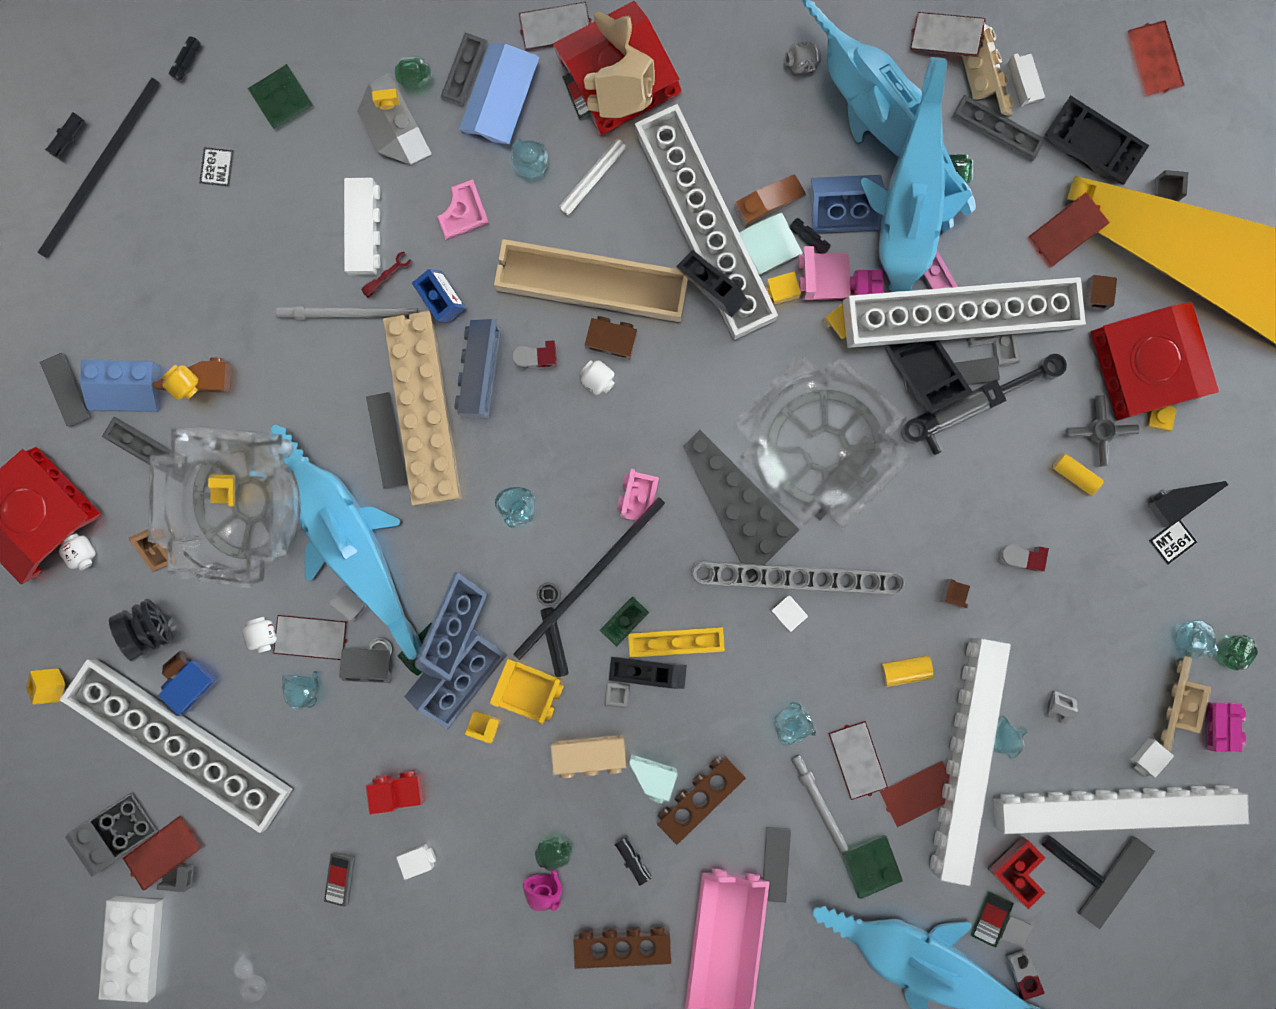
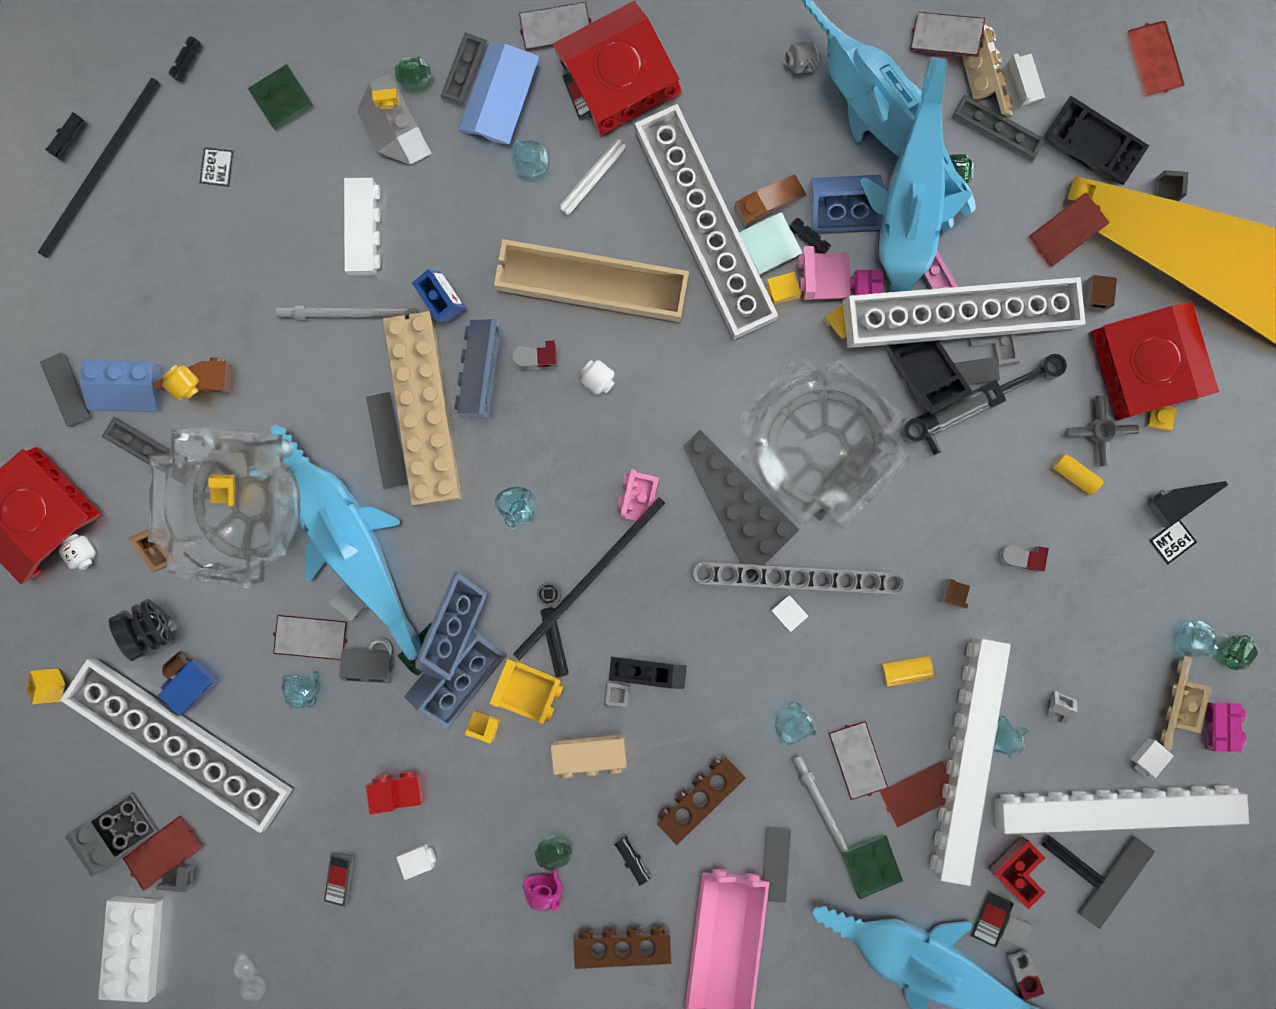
white head [242,617,277,654] -> none
dark red piece [361,252,412,298] -> none
bright pink tile [437,179,489,240] -> none
tan hips [584,12,655,118] -> none
reddish brown brick [585,316,637,360] -> none
clear green slope [599,596,650,647] -> none
yellow plate [628,627,725,657] -> none
light aqua slope [629,754,677,803] -> none
black slope [676,250,748,318] -> none

